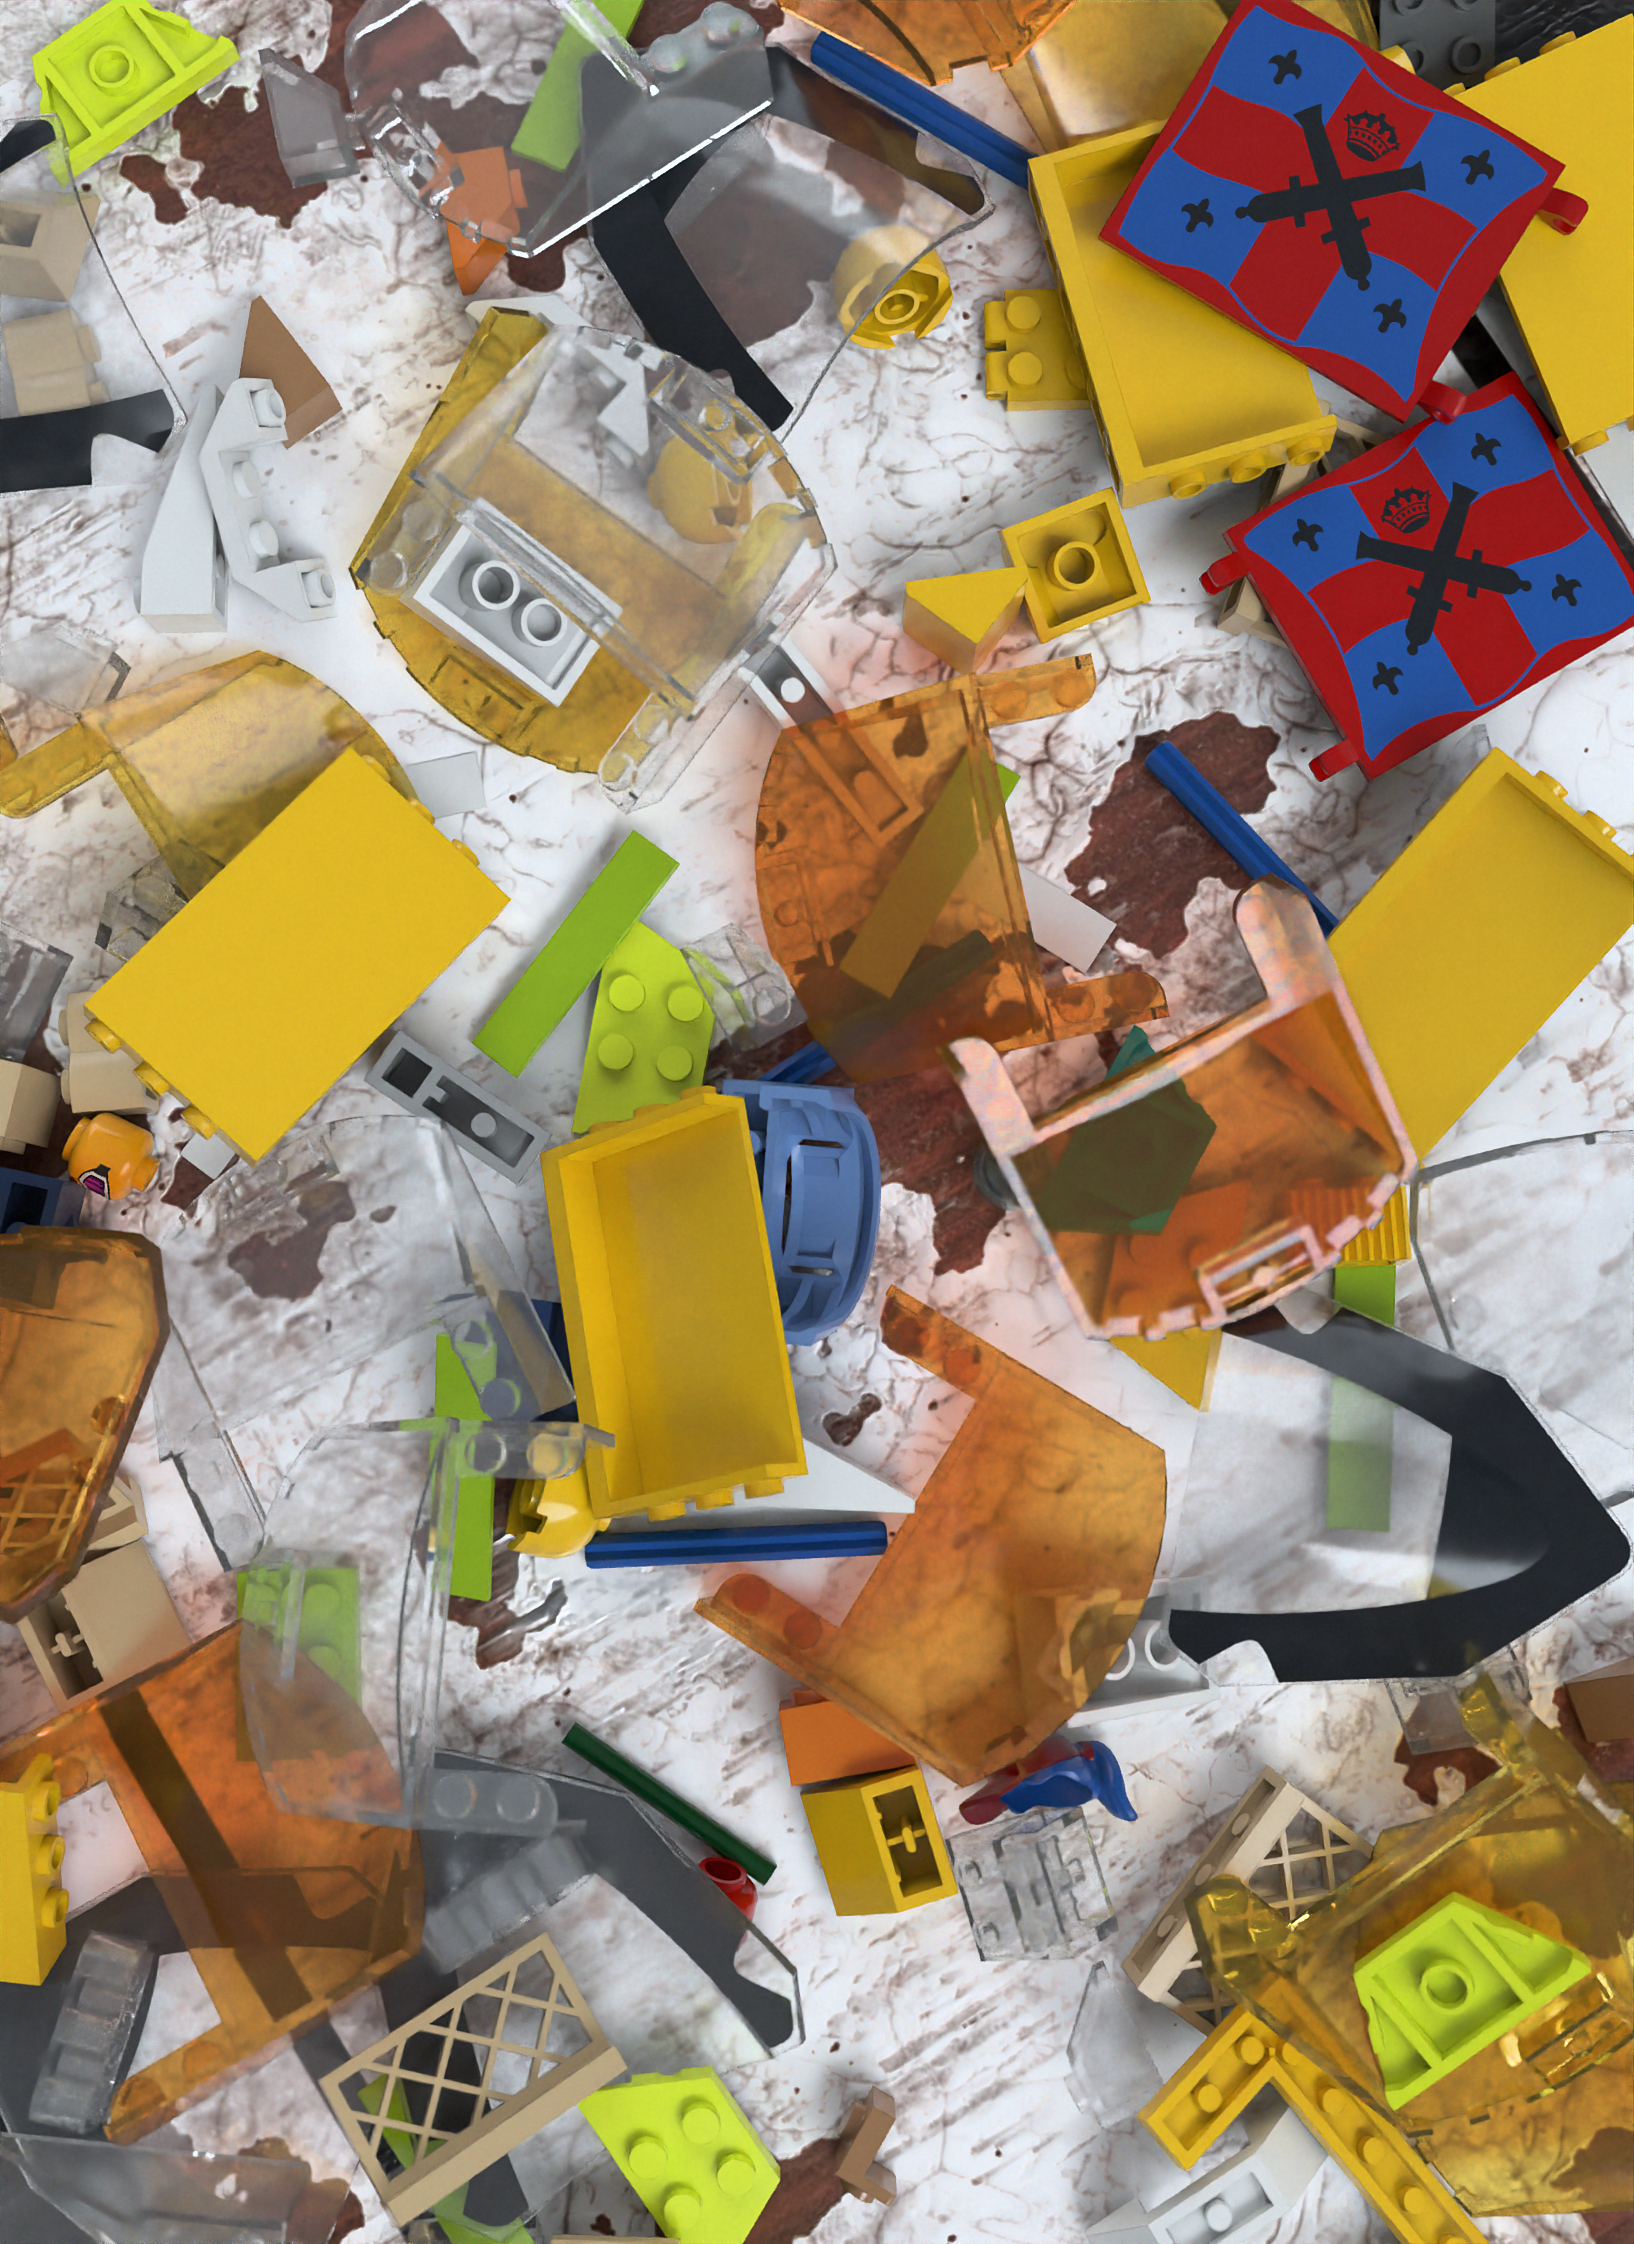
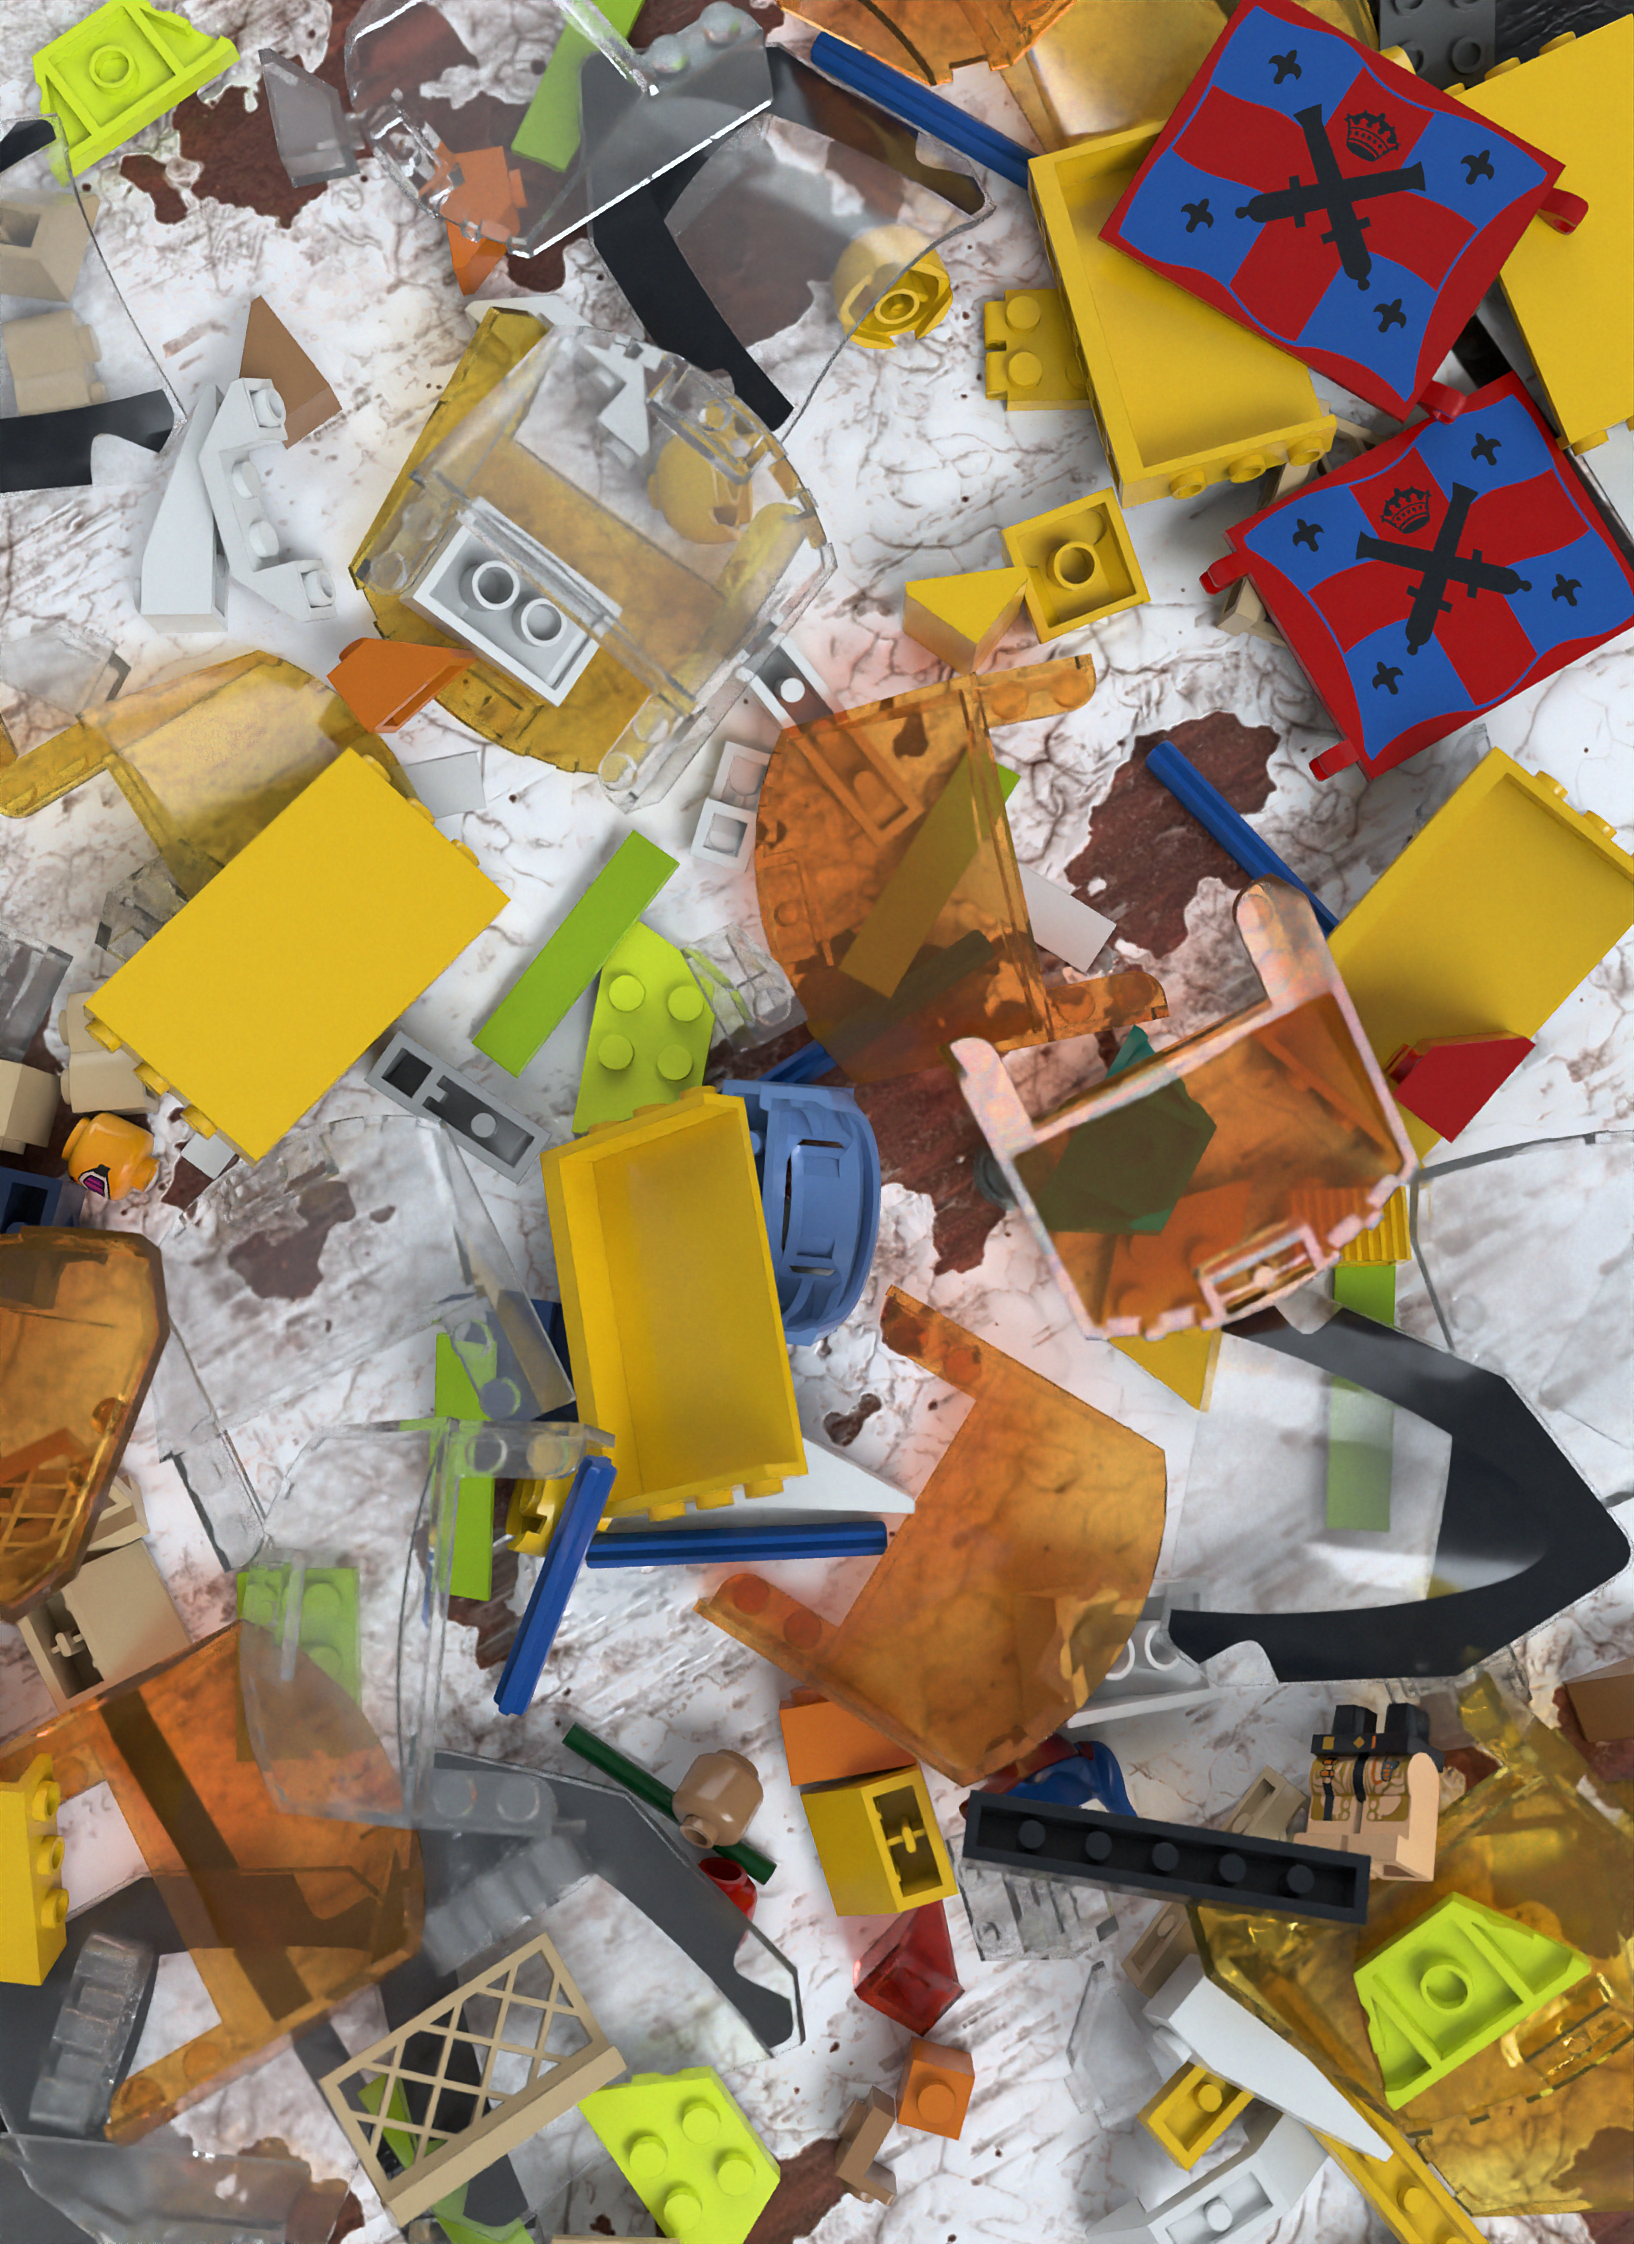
none -> orange slope [326,637,478,733]
none -> blue axle [493,1455,617,1716]
none -> medium nougat head [671,1749,764,1849]
none -> white slope [688,741,785,873]
none -> clear red slope [853,1899,965,2037]
none -> orange brick [895,2036,975,2141]
none -> black brick [961,1789,1371,1933]
none -> white slope [1141,1953,1393,2162]
none -> hips [1293,1703,1445,1881]
none -> red slope [1380,1030,1536,1143]

